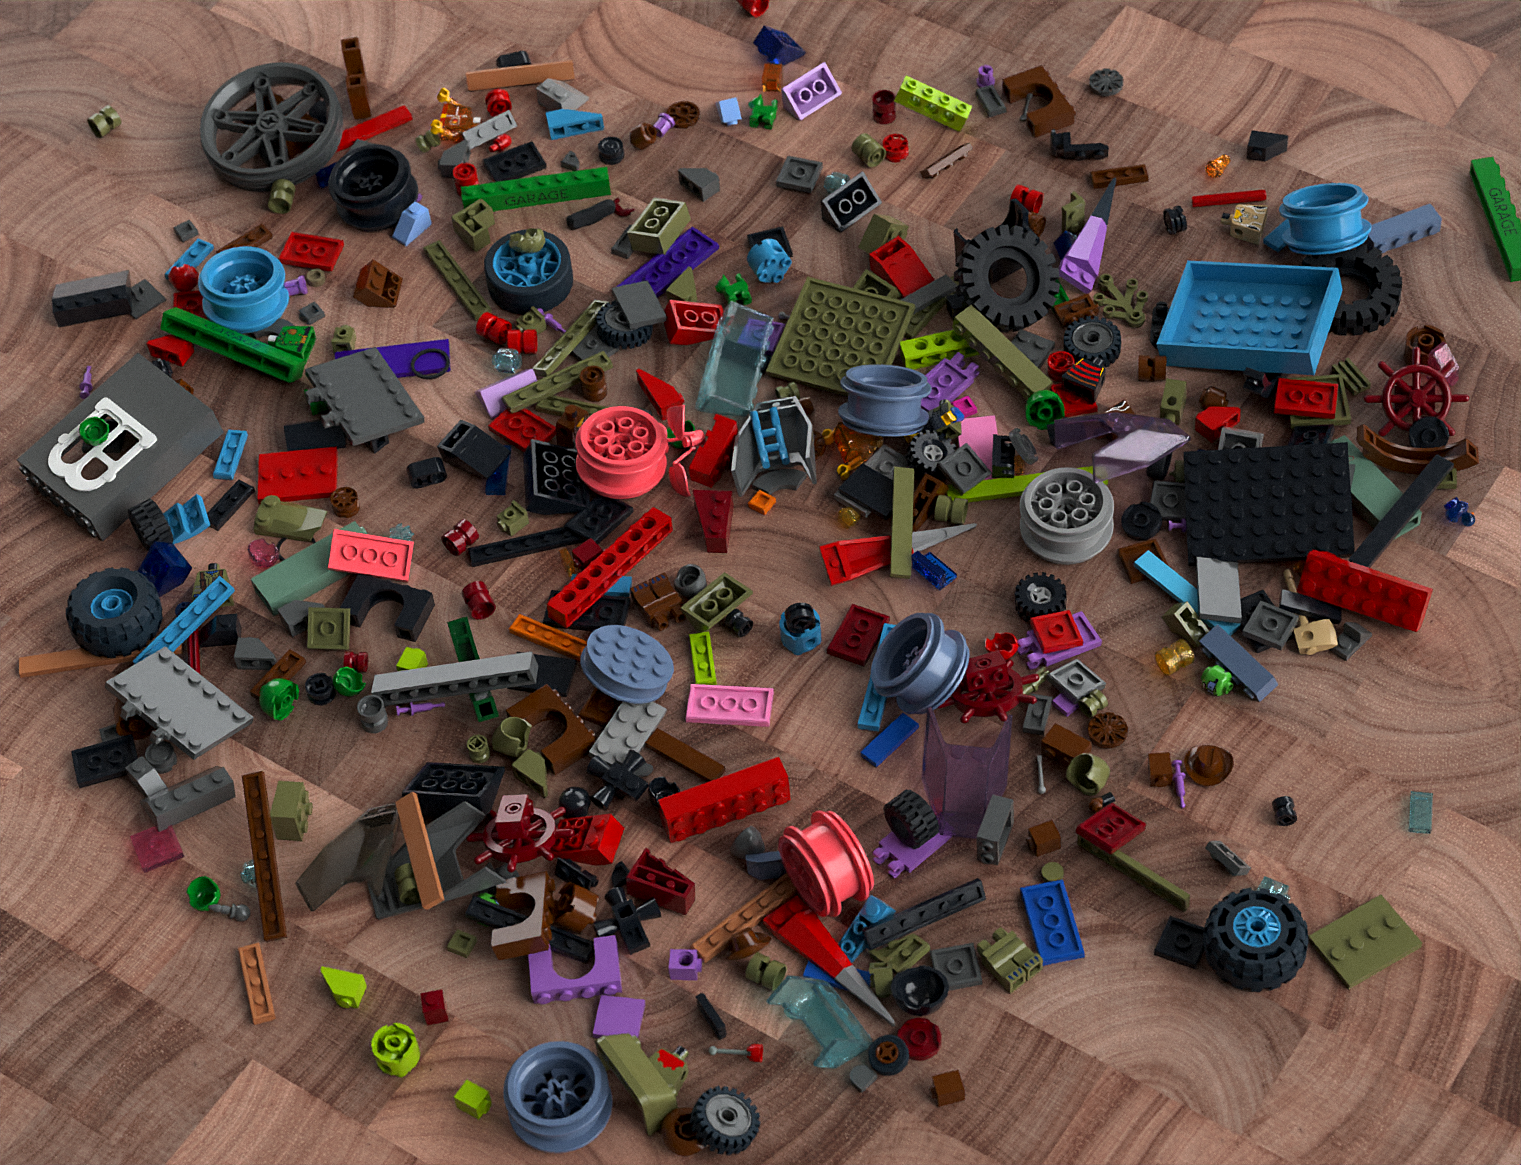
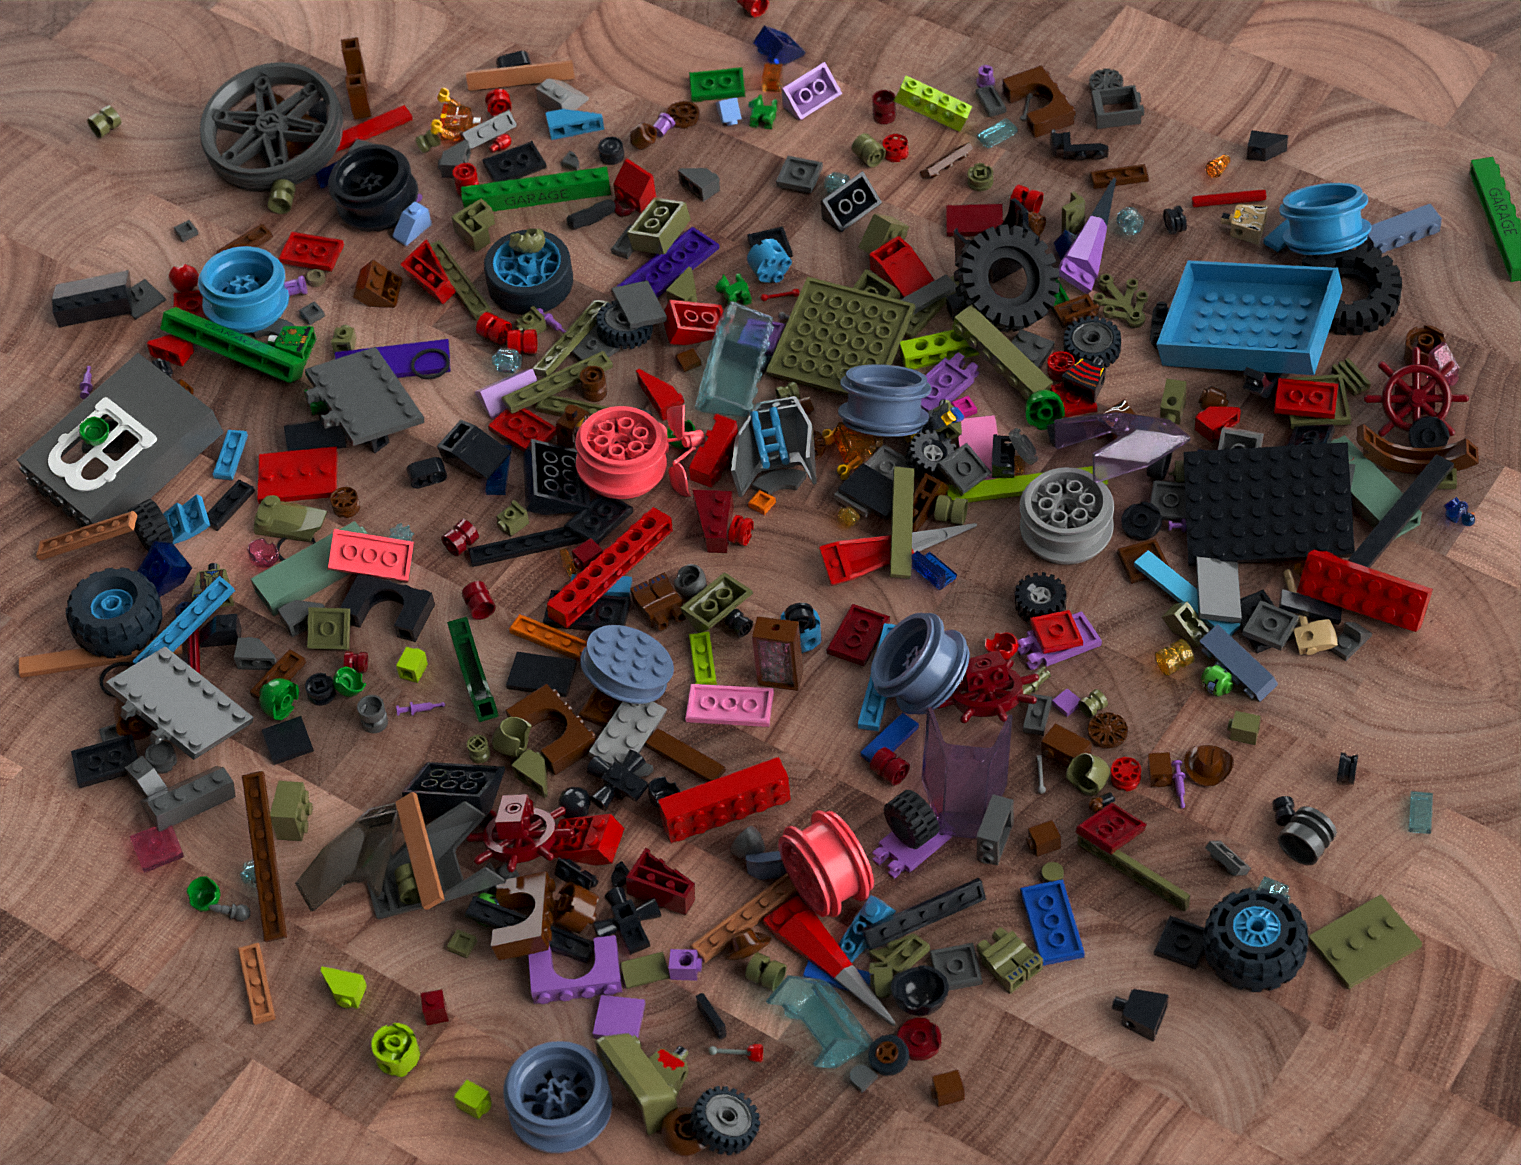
dark azure tile [164,238,214,280] -> none
brick [371,651,538,706] -> none
dark grey tile [1046,658,1106,704] -> none
reddish brown wheel [1138,355,1166,381] -> none
none -> nougat tile [36,511,137,561]
none -> black piece [99,662,134,697]
none -> black tile [262,716,314,765]
none -> red wedge [400,239,456,305]
none -> red slope [613,158,656,213]
none -> olive slope [620,952,670,989]
none -> reddish brown tile [676,348,702,372]
none -> green tile [689,67,745,102]
none -> red wheel [728,515,754,546]
none -> brick [752,616,804,691]
none -> red hinge [760,289,799,301]
none -> dark red wheel [870,747,910,786]
none -> dark red tile [946,204,1003,237]
none -> olive wheel [967,163,994,191]
none -> clear light blue tile [977,118,1018,149]
none -> dark grey window [1091,85,1144,129]
none -> red wheel [1111,757,1141,791]
none -> black torso [1112,989,1169,1042]
none -> clear light blue head [1116,207,1144,235]
none -> olive brick [1227,711,1261,745]
none -> dark grey wheel [1277,806,1337,865]
none -> black wheel [1336,752,1358,785]

